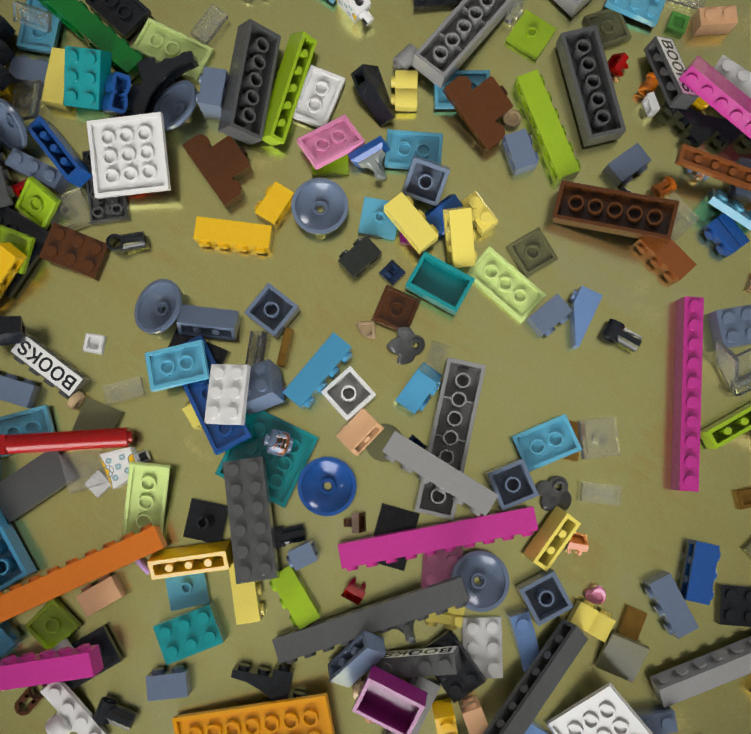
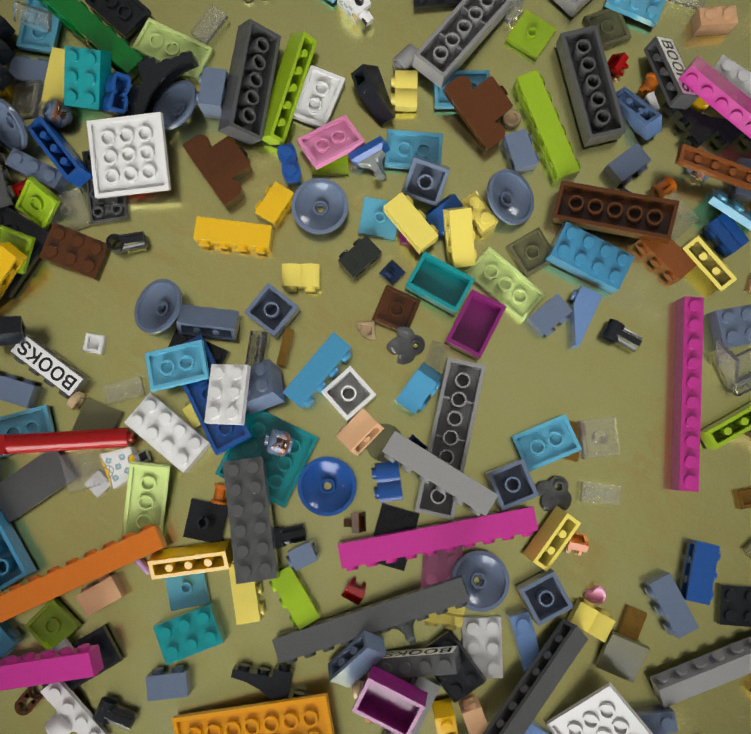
bright green tile [665,11,690,36] -> none
none -> sand blue head [42,99,73,128]
none -> white brick [124,393,211,473]
none -> orange bush [210,483,227,506]
none -> blue brick [277,143,303,189]
none -> light yellow brick [281,263,321,293]
none -> blue brick [371,461,403,503]
none -> magenta piece [444,289,507,360]
none -> sand blue dish [487,169,534,225]
none -> dark azure brick [544,222,635,294]
none -> medium blue slope [616,87,662,141]
none -> light yellow brick [682,233,737,291]

